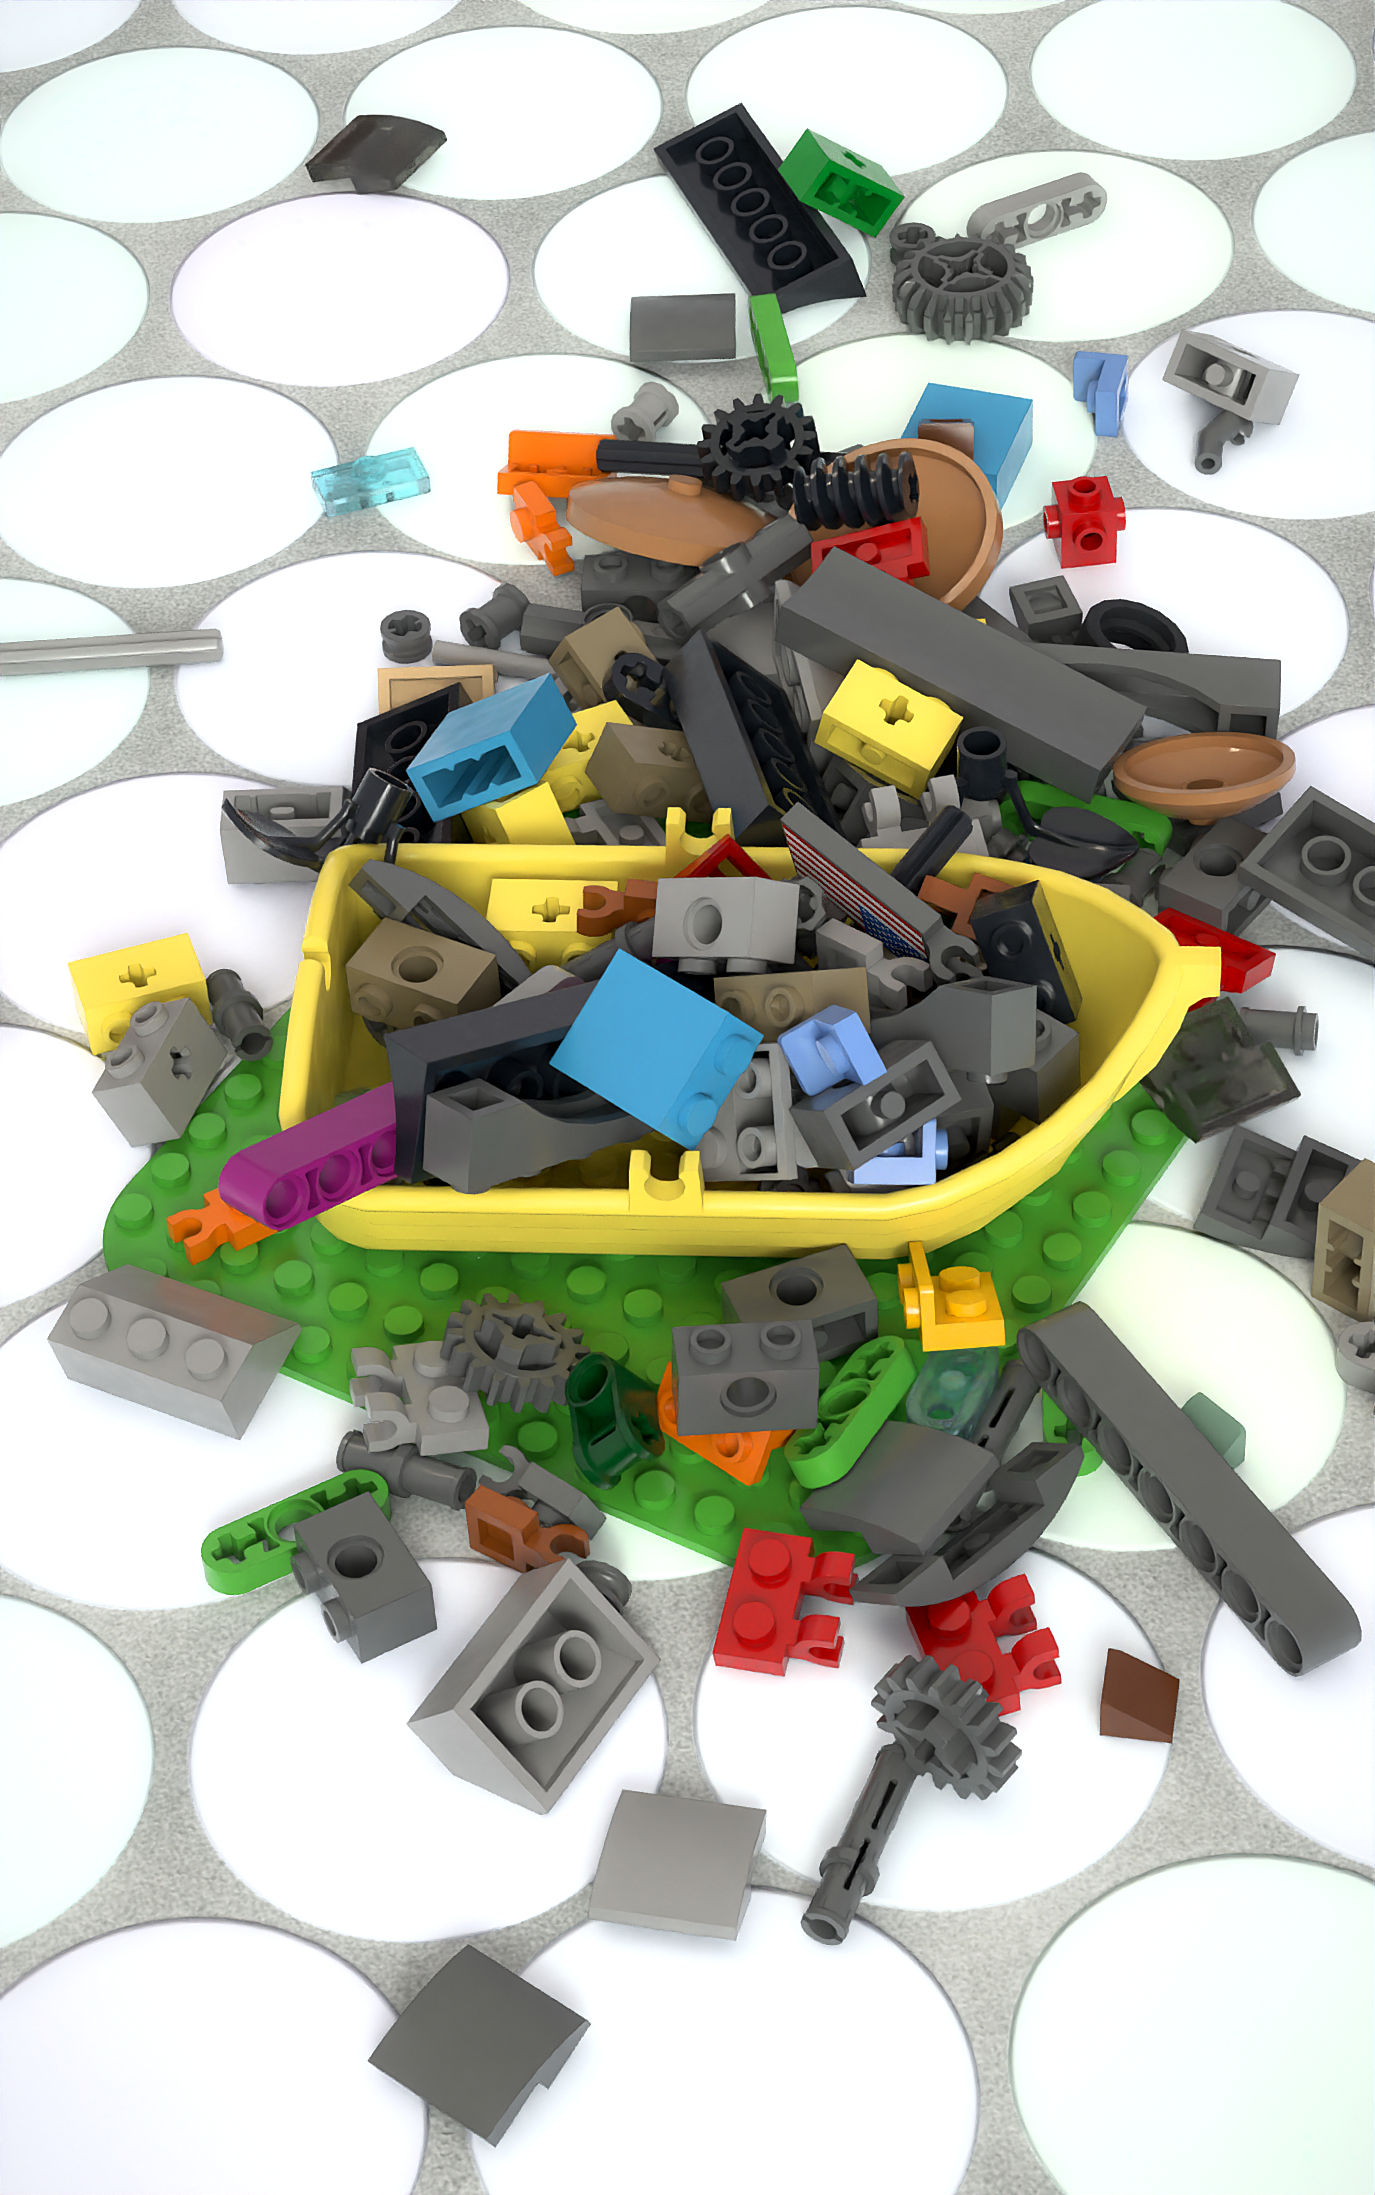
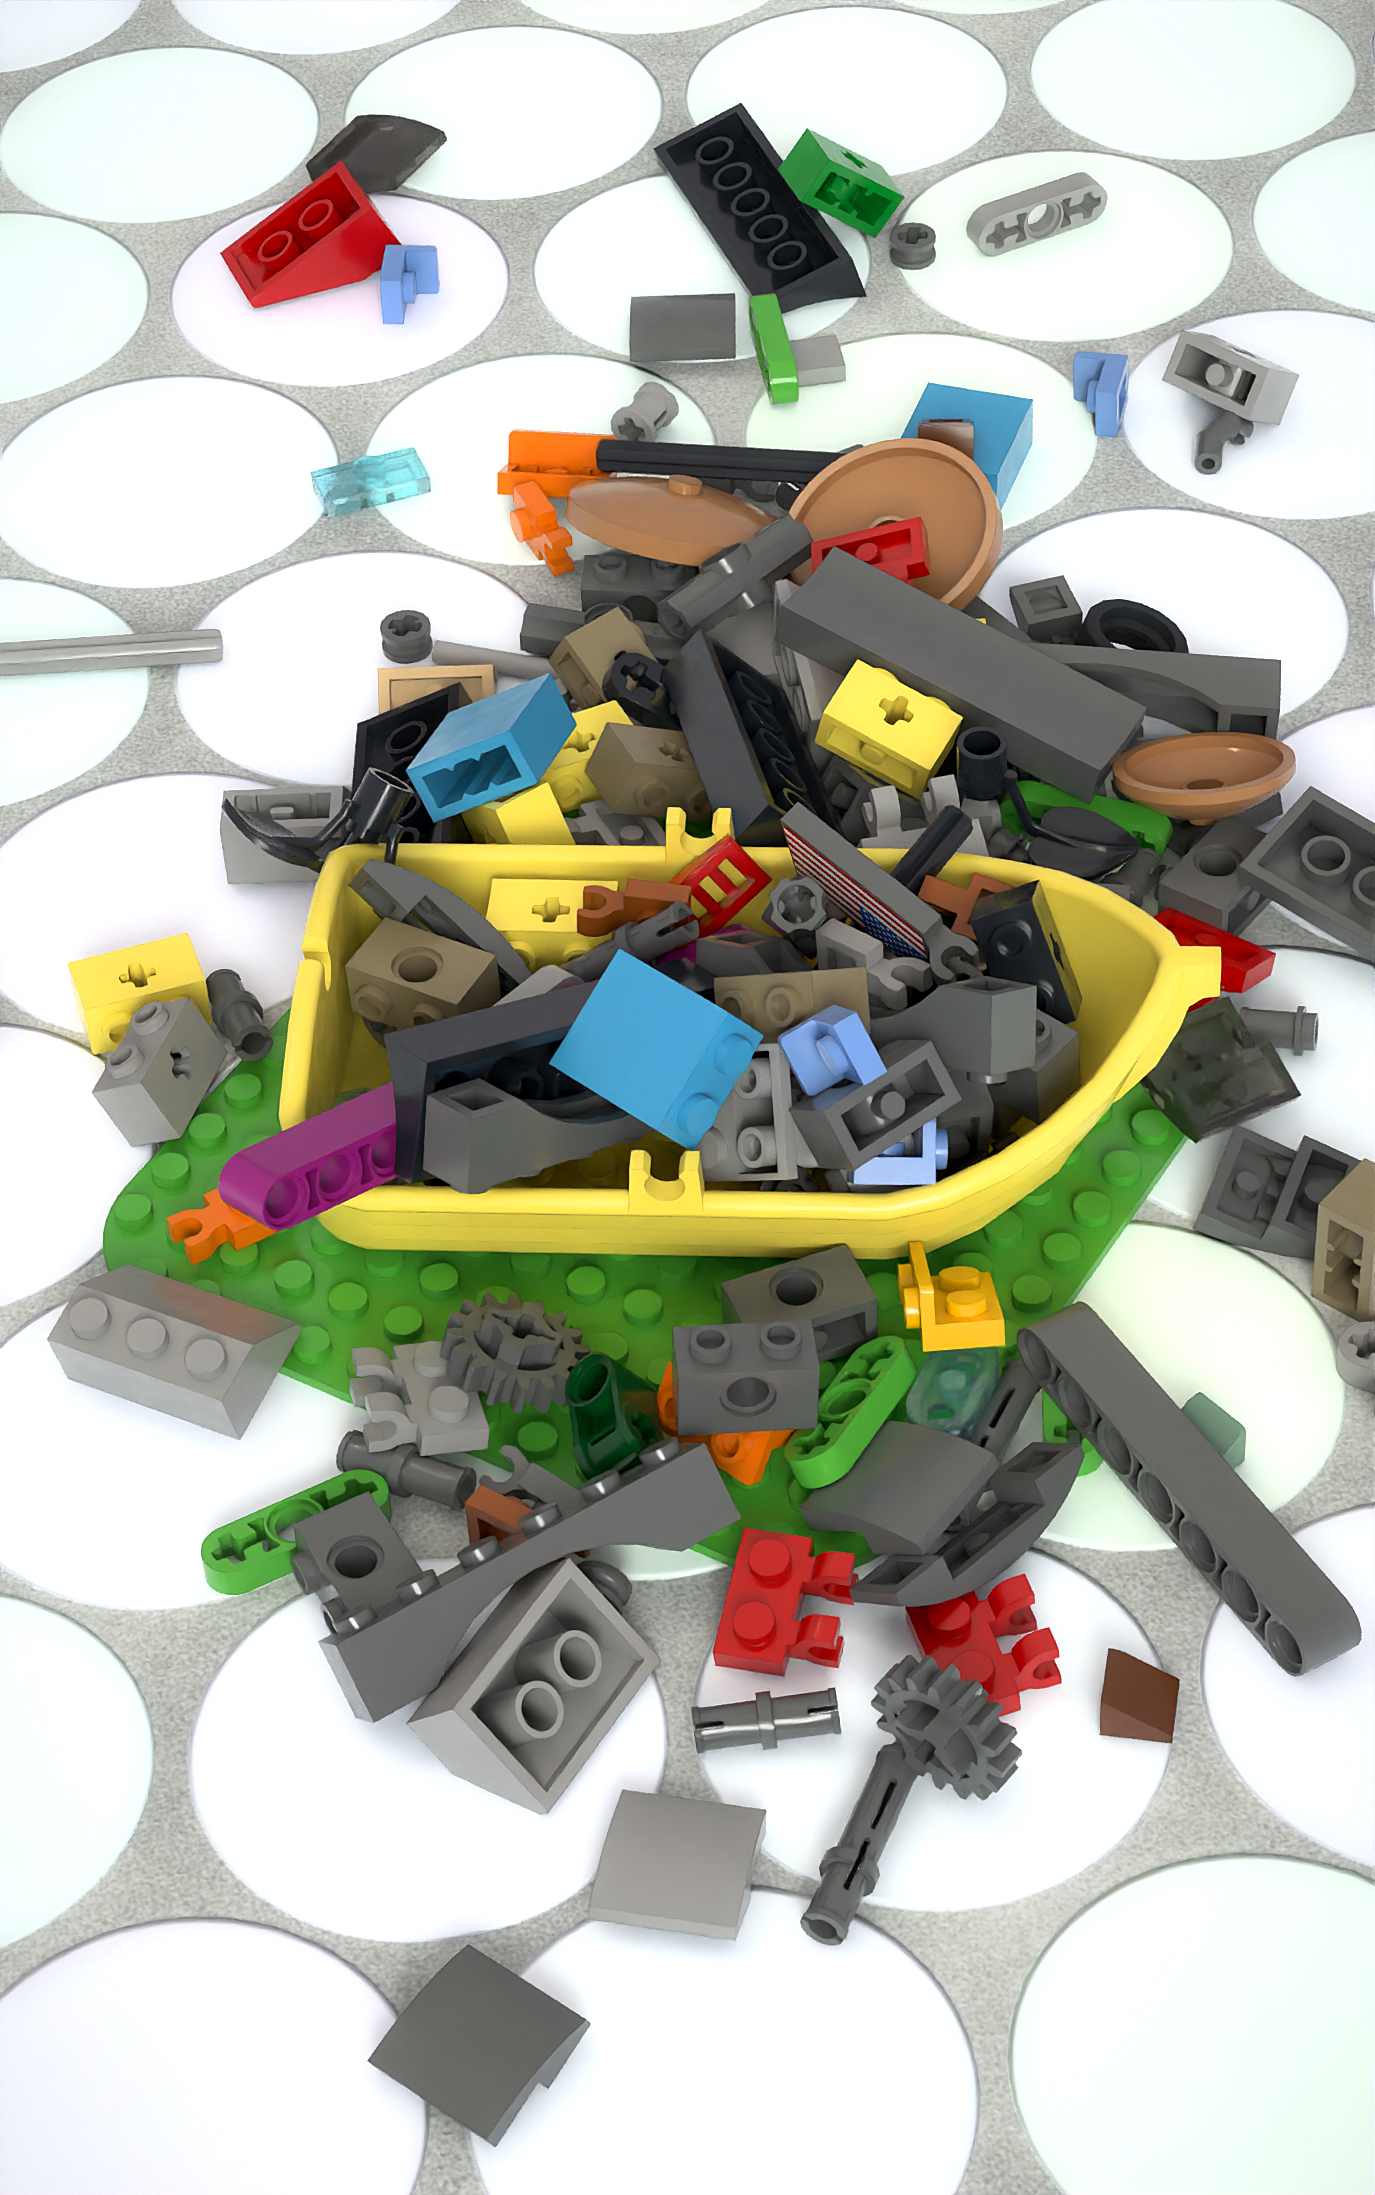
dark grey bush [459,583,530,650] -> none
light grey brick [652,877,800,976] -> none
black gear [697,394,821,503] -> none
black piece [793,452,920,531] -> none
dark grey gear [892,233,1034,346] -> none
red brick [1042,476,1126,569] -> none
none -> red slope [220,161,402,308]
none -> dark grey arch [318,1436,742,1723]
none -> medium blue bracket [379,245,440,324]
none -> dark grey pin [691,1687,842,1754]
none -> light grey tile [789,335,846,387]

